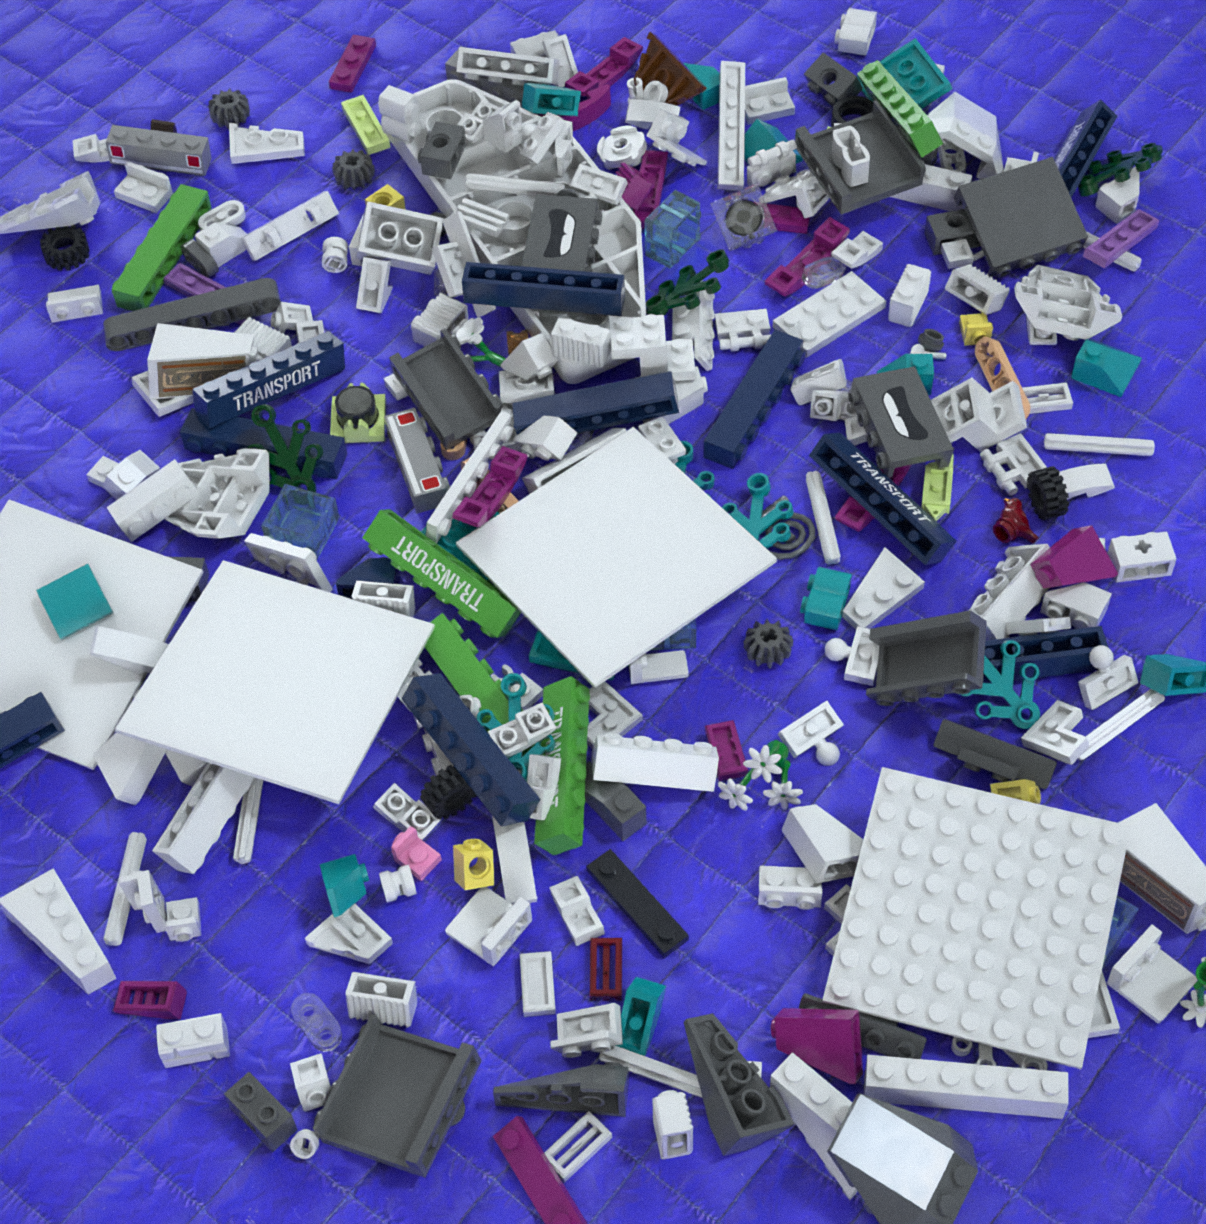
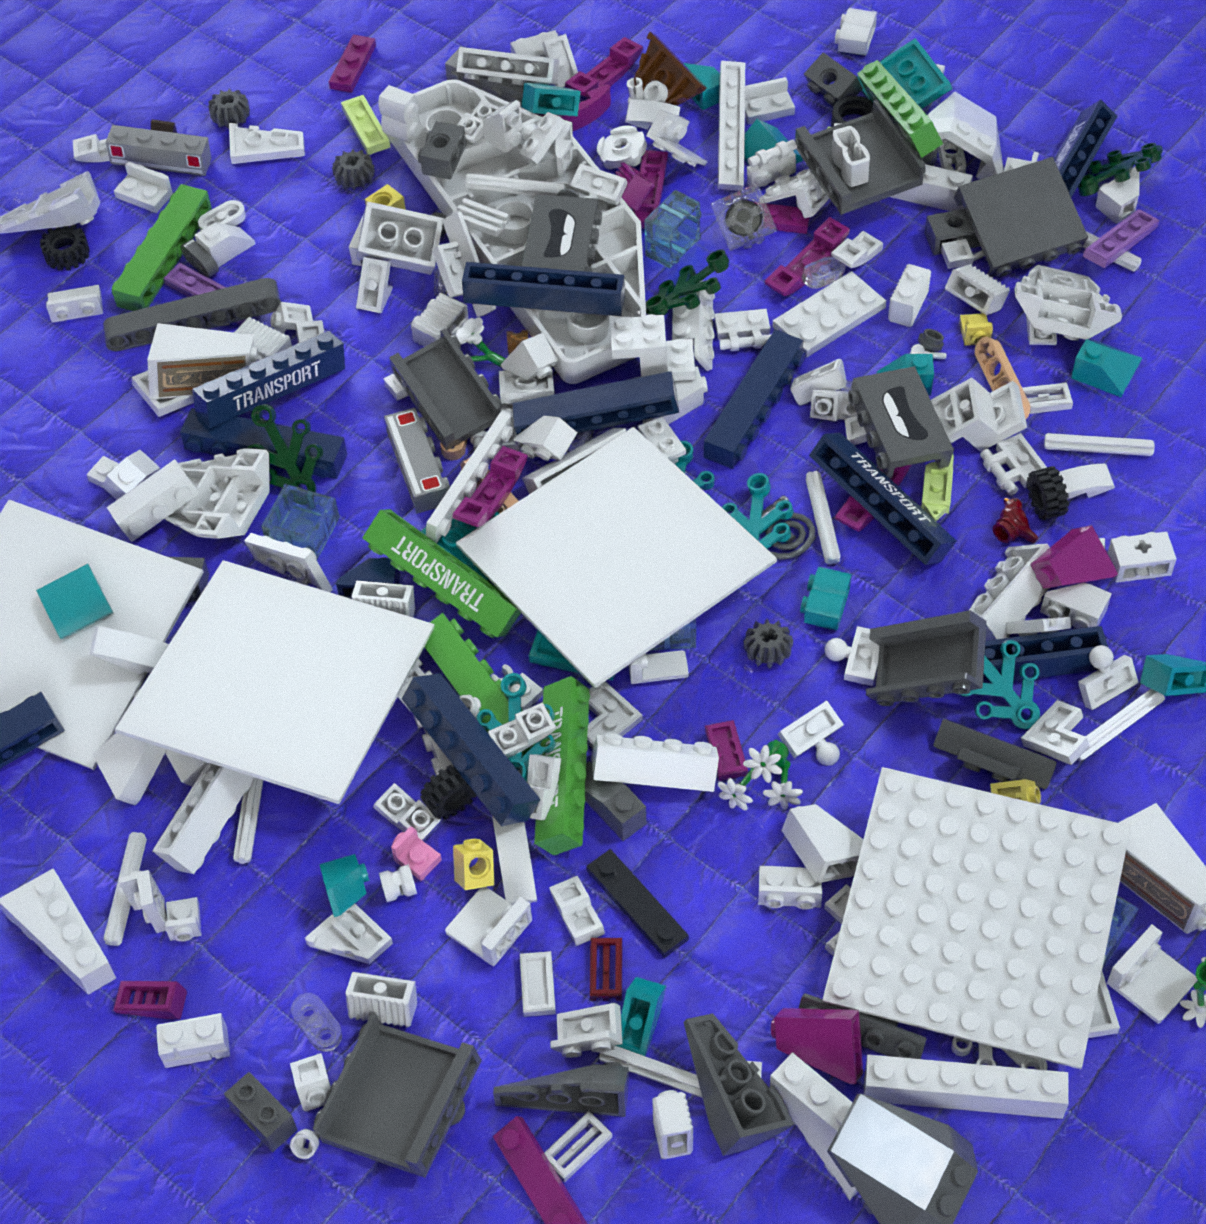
white hinge [241,191,339,261] -> none
white wheel [322,237,348,273] -> none
piece [330,383,386,443] -> none
white brick [551,317,612,368] -> none
white wing [842,548,925,629] -> none

